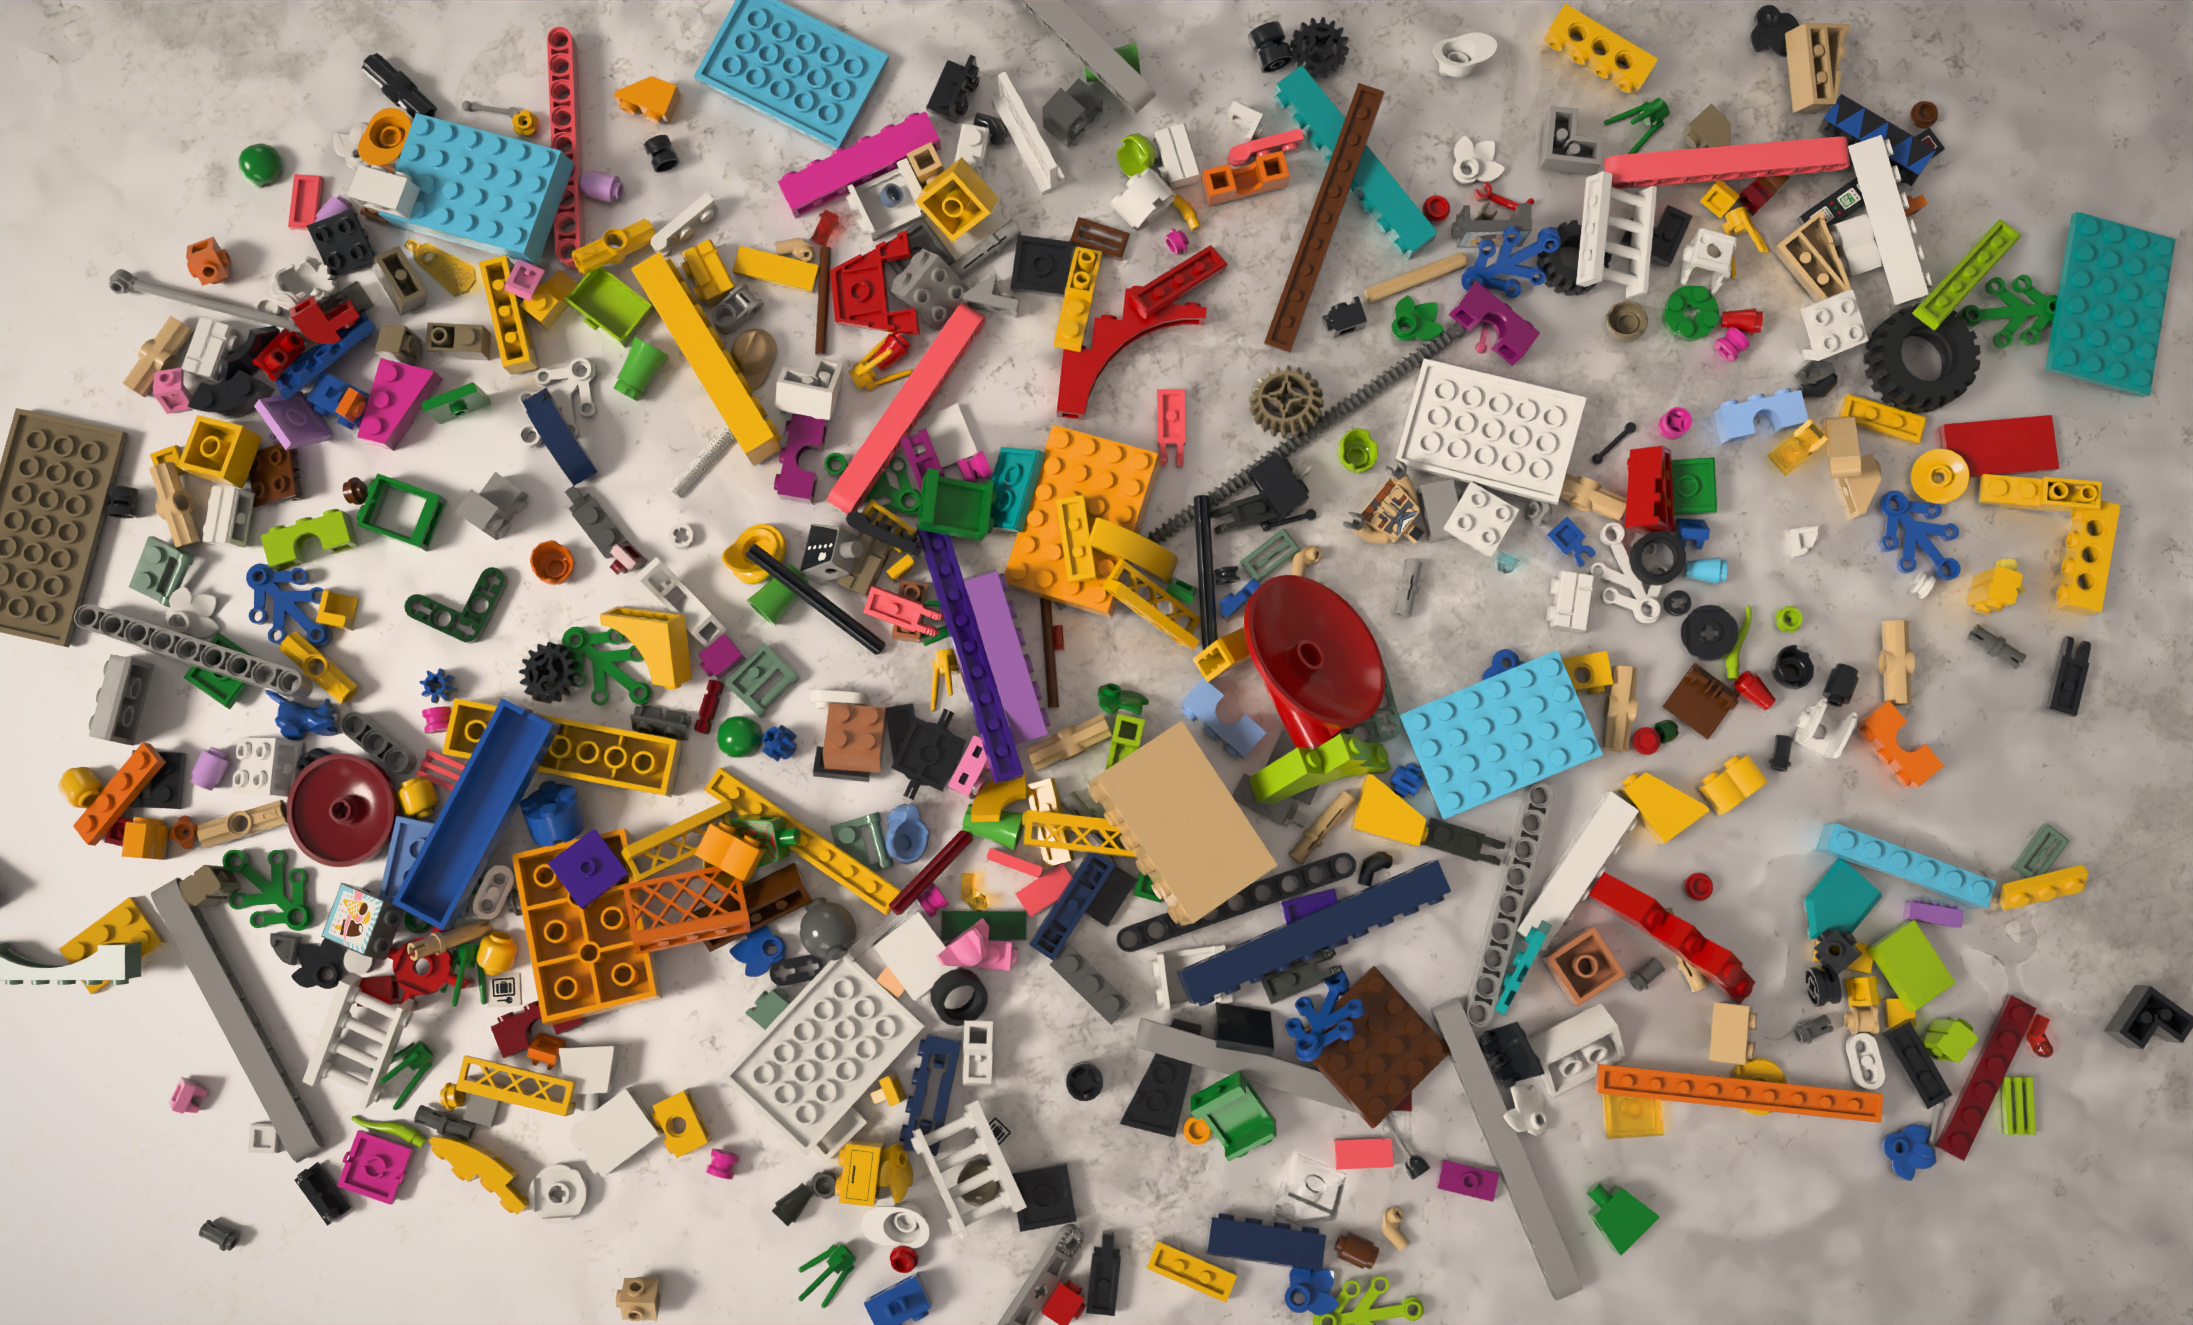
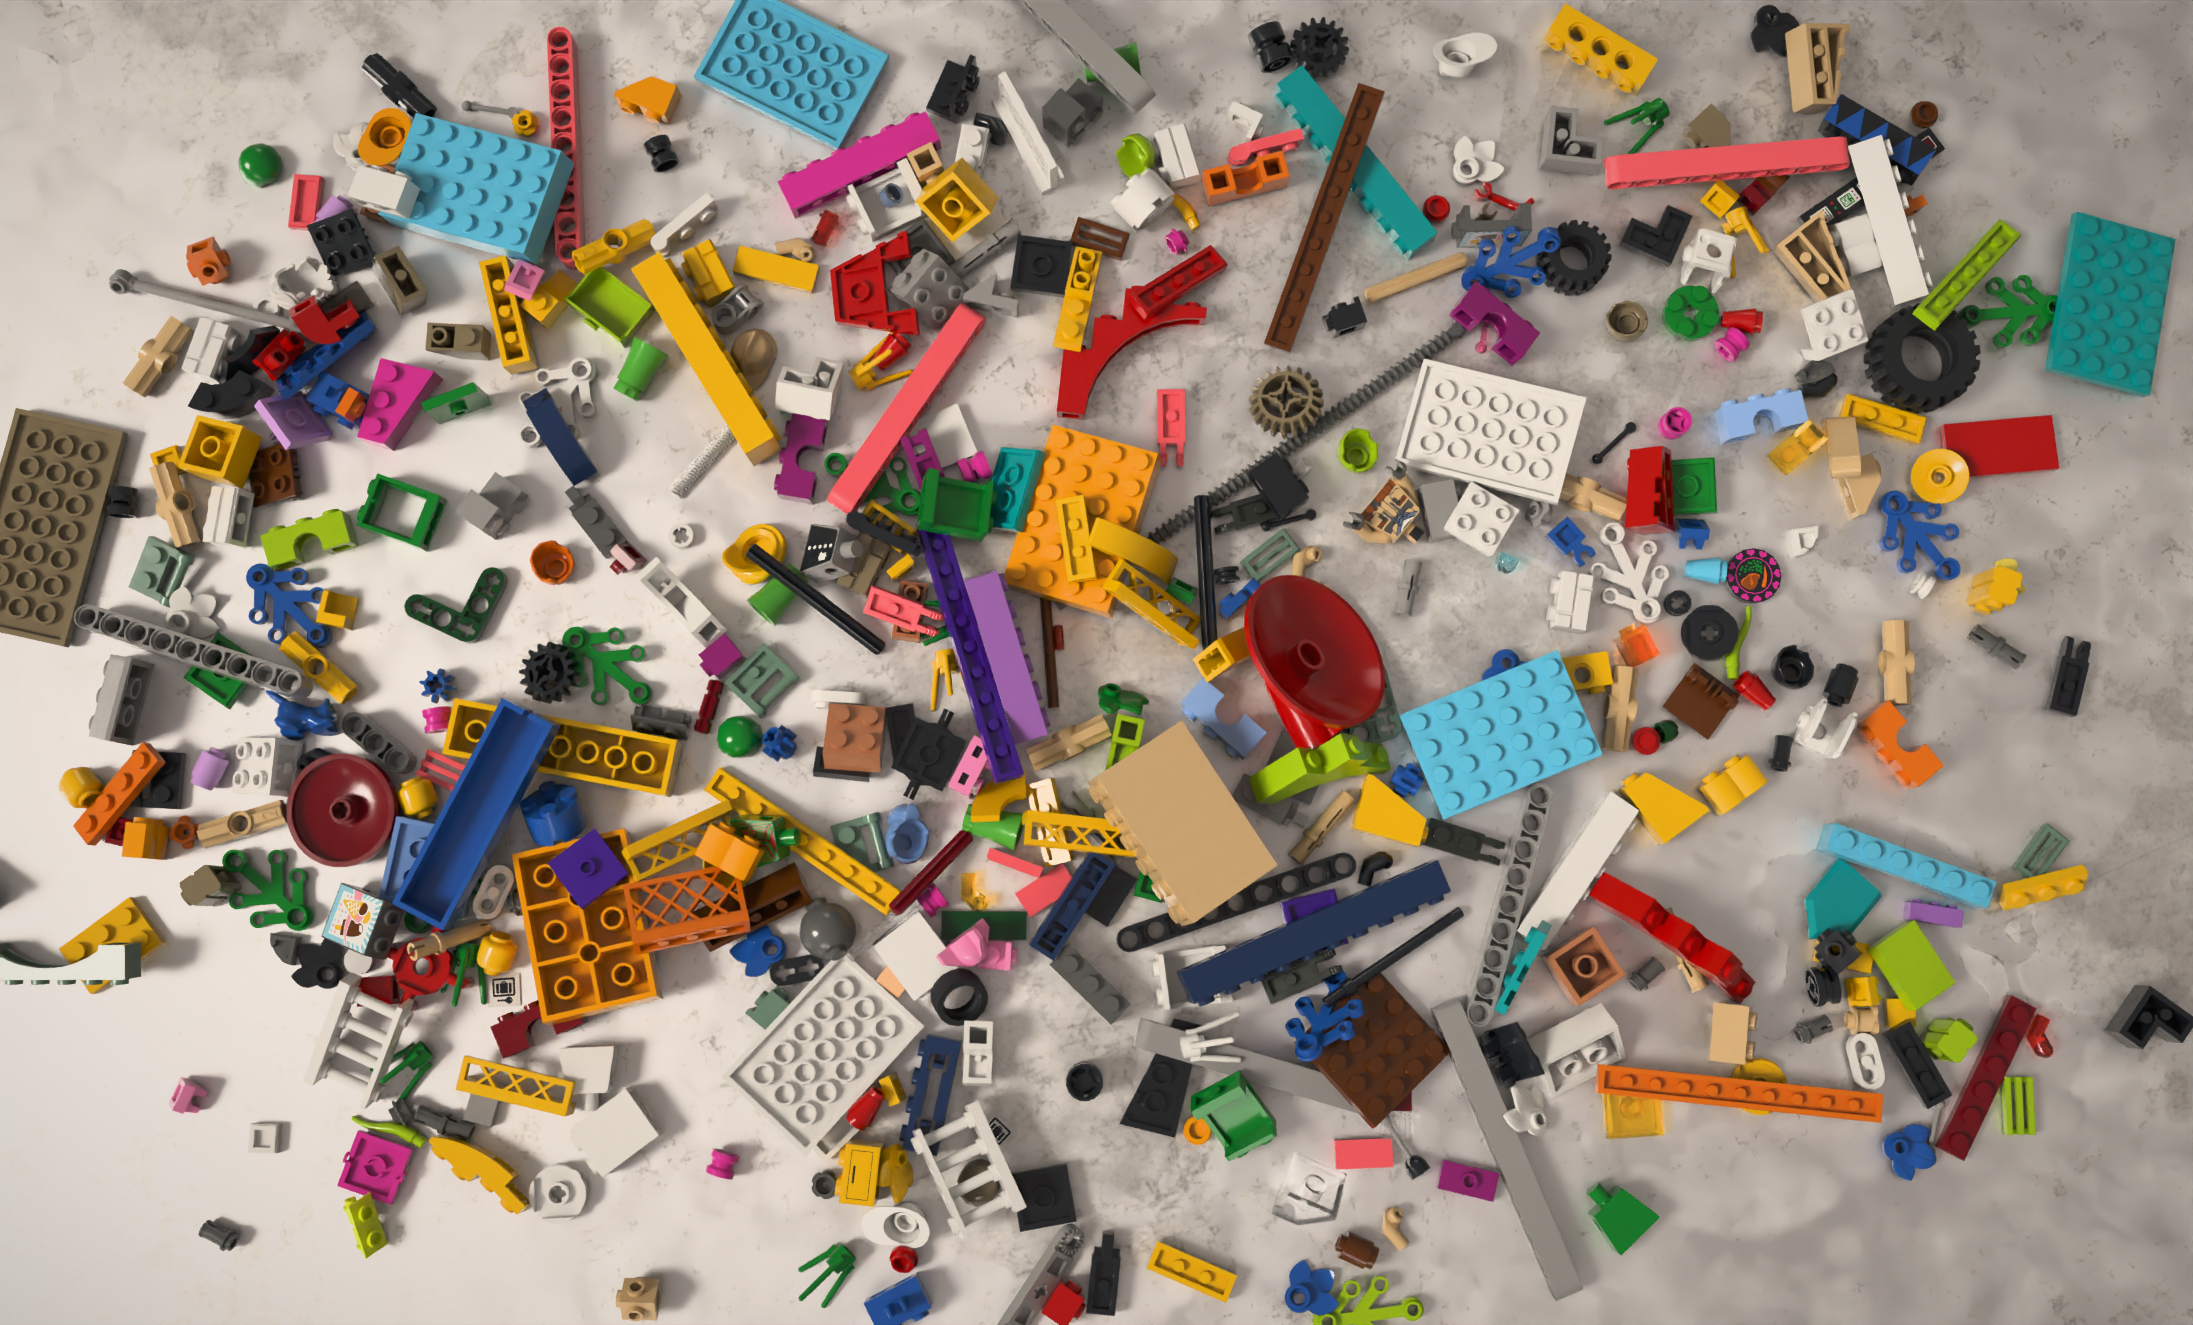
light grey beam [151,877,325,1163] -> none
bright pink bracket [153,368,192,414] -> none
black hinge [294,1162,351,1226] -> none
reddish brown plate [342,477,368,505] -> none
dark tan slope [374,325,423,366] -> none
clear yellow piece [404,238,476,297] -> none
yellow plate [440,1082,465,1111] -> none
orange tile [527,1032,566,1070] -> none
lavender brick [580,170,624,203] -> none
yellow arch [600,606,692,689] -> none
yellow brick [652,1089,712,1159] -> none
pearl dark grey cone [771,1183,814,1226] -> none
reddish brown bar [815,246,831,356] -> none
dark blue brick [1205,1213,1326,1272] -> none
black tile [1213,1002,1274,1056] -> none
green plate [1392,295,1444,341] -> none
white fence [1576,171,1657,299] -> none
black tyre [1629,531,1686,586] -> none
red plate [1684,873,1713,901] -> none
lime plate [1775,606,1803,633] -> none
yellow slope [1979,474,2102,511] -> none
yellow brick [2056,501,2120,616] -> none
none -> neon yellow hinge [343,1192,388,1259]
none -> dark grey plate [388,1099,414,1126]
none -> red cone [846,1086,886,1131]
none -> white plant [1180,1011,1241,1063]
none -> black bar [1322,907,1464,1008]
none -> clear orange brick [1613,624,1660,667]
none -> black tile [1725,548,1782,604]

